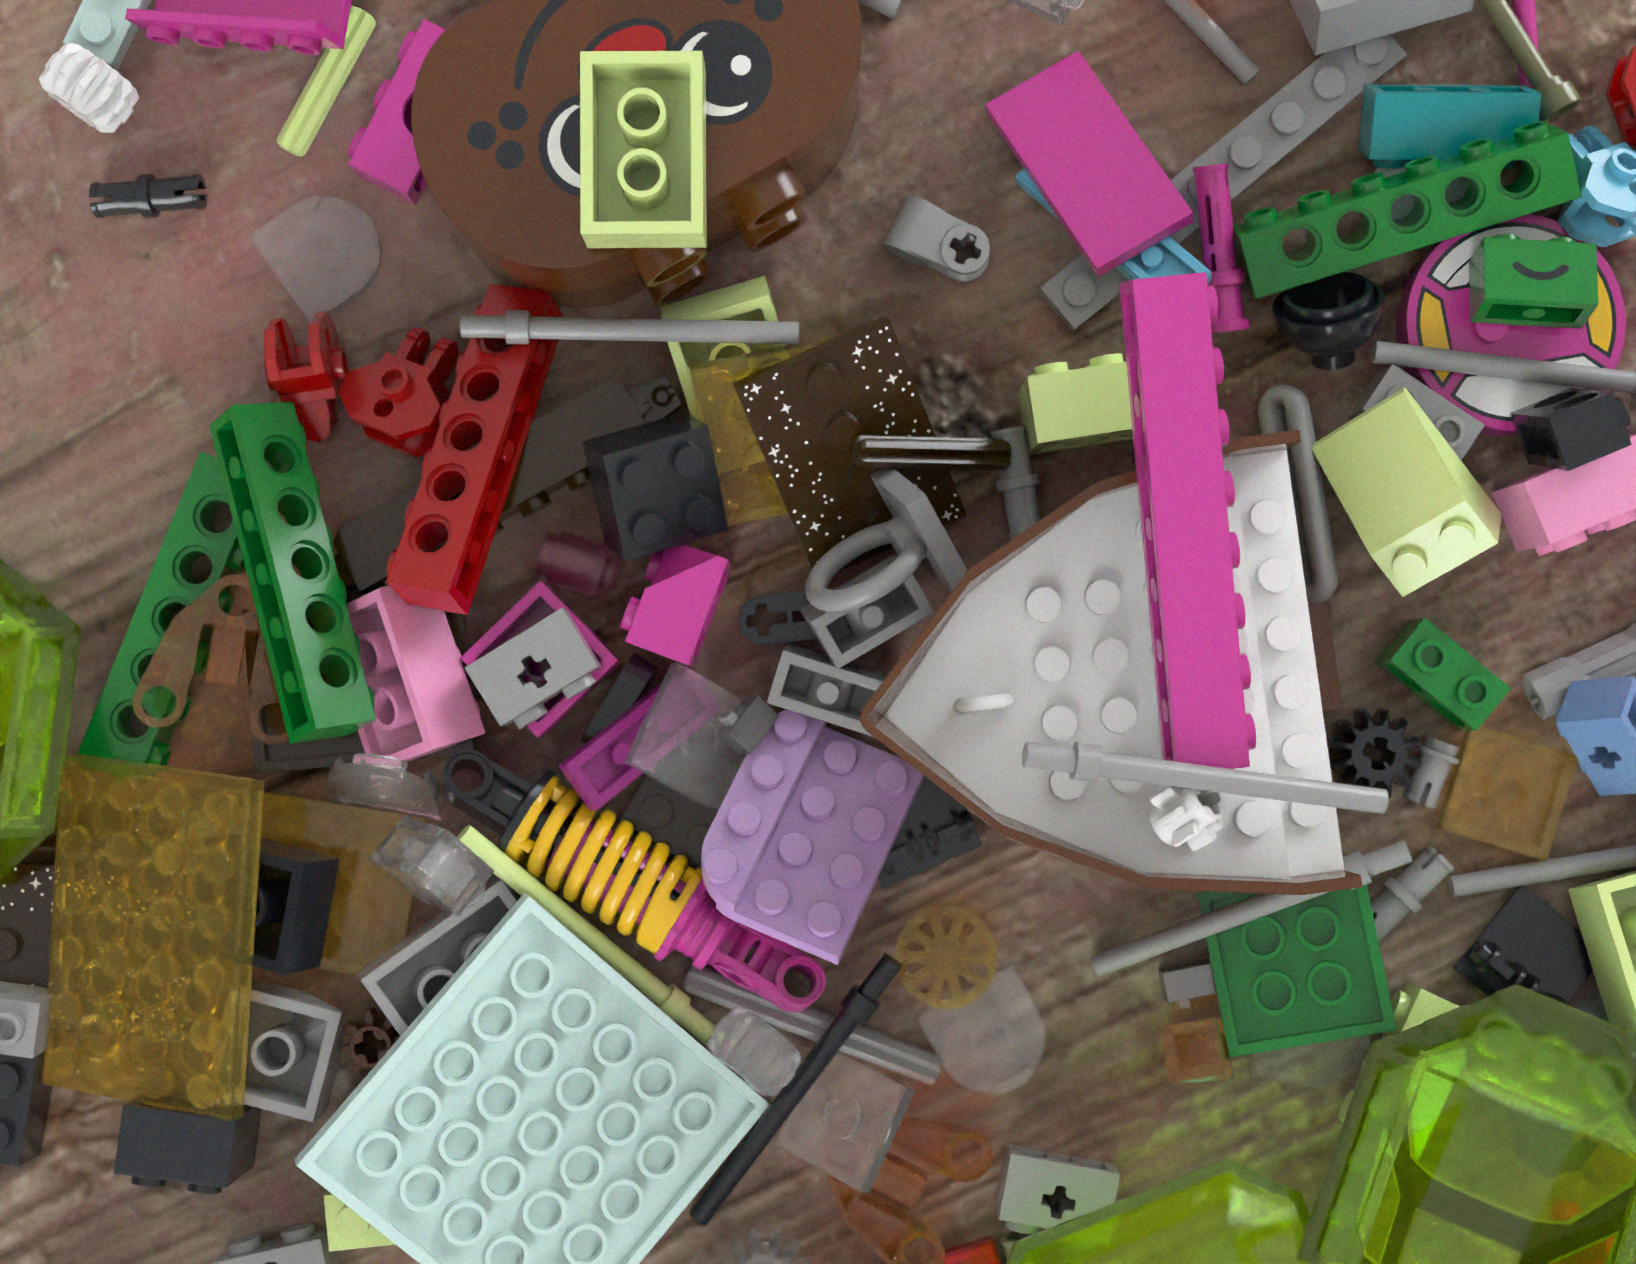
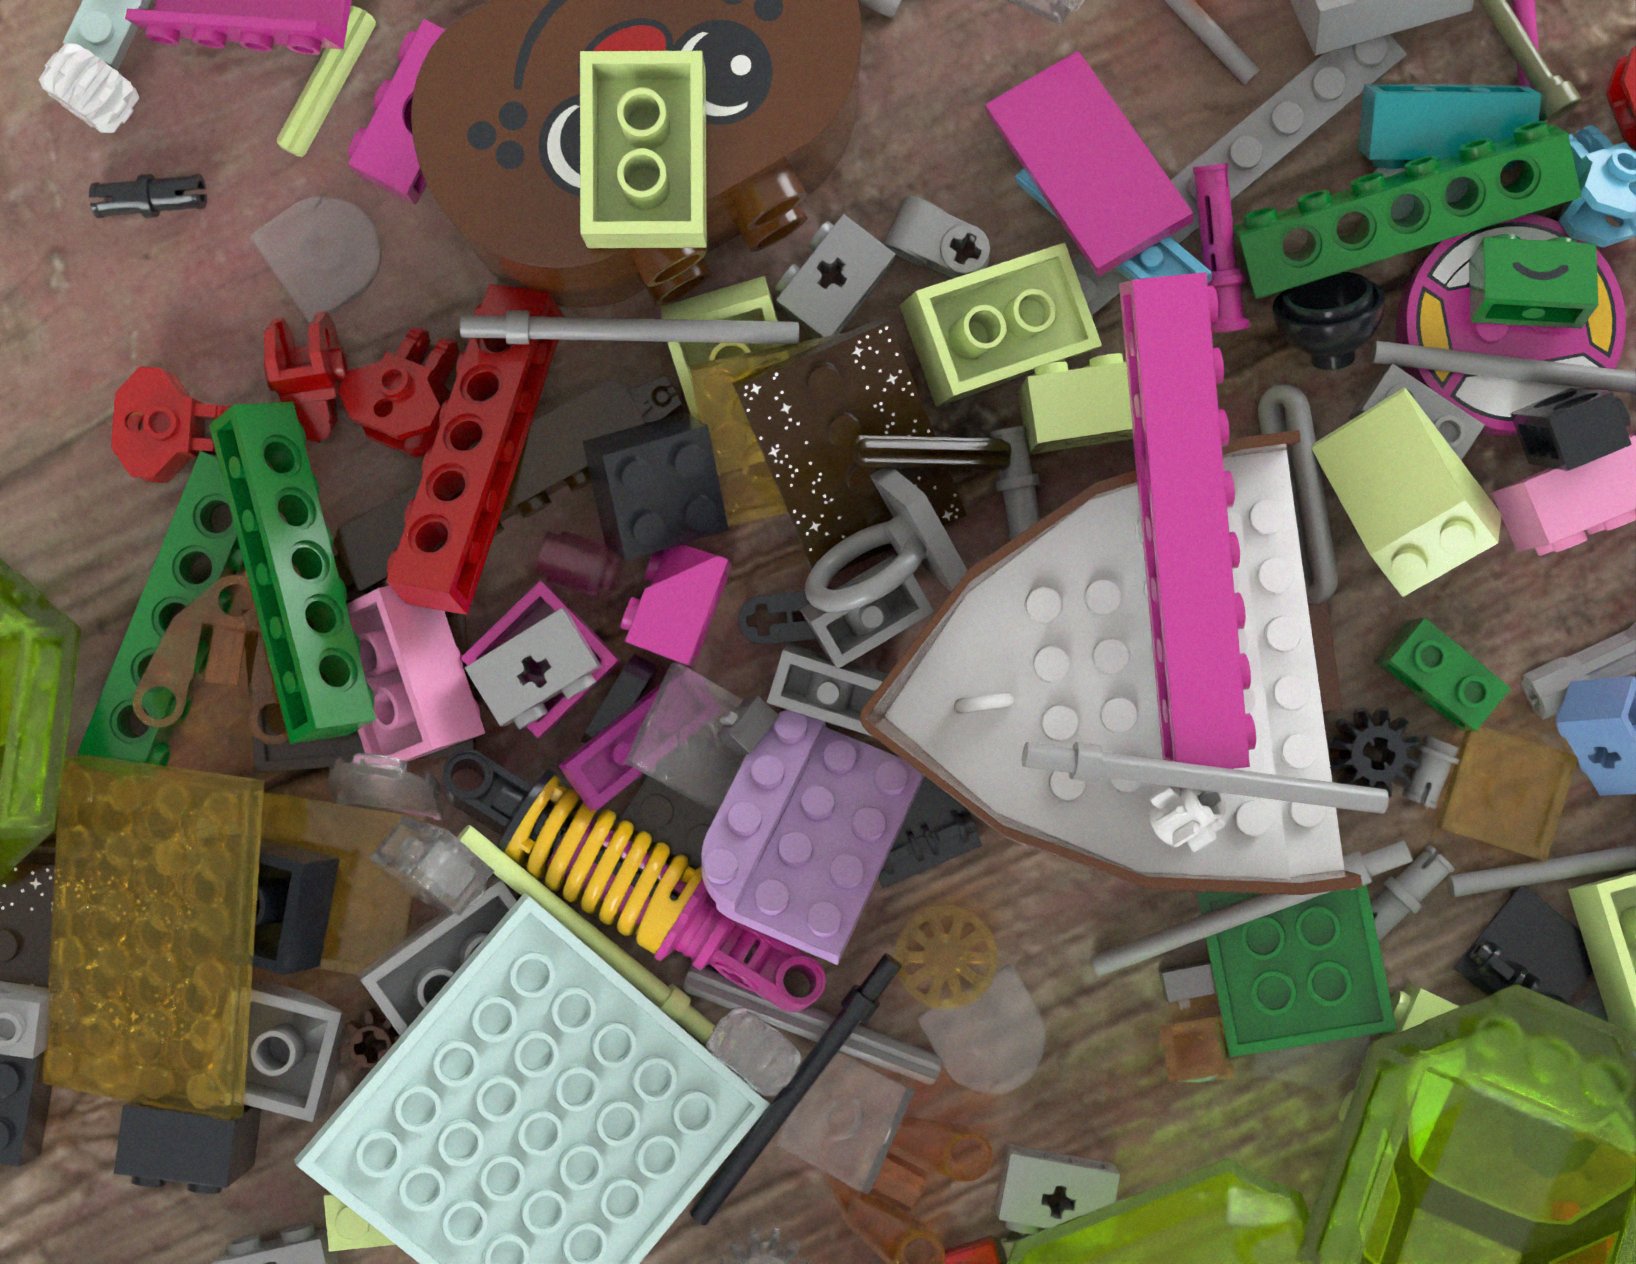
none -> red hinge [111,367,231,483]
none -> light grey brick [775,214,896,344]
none -> yellowish green slope [899,243,1102,407]

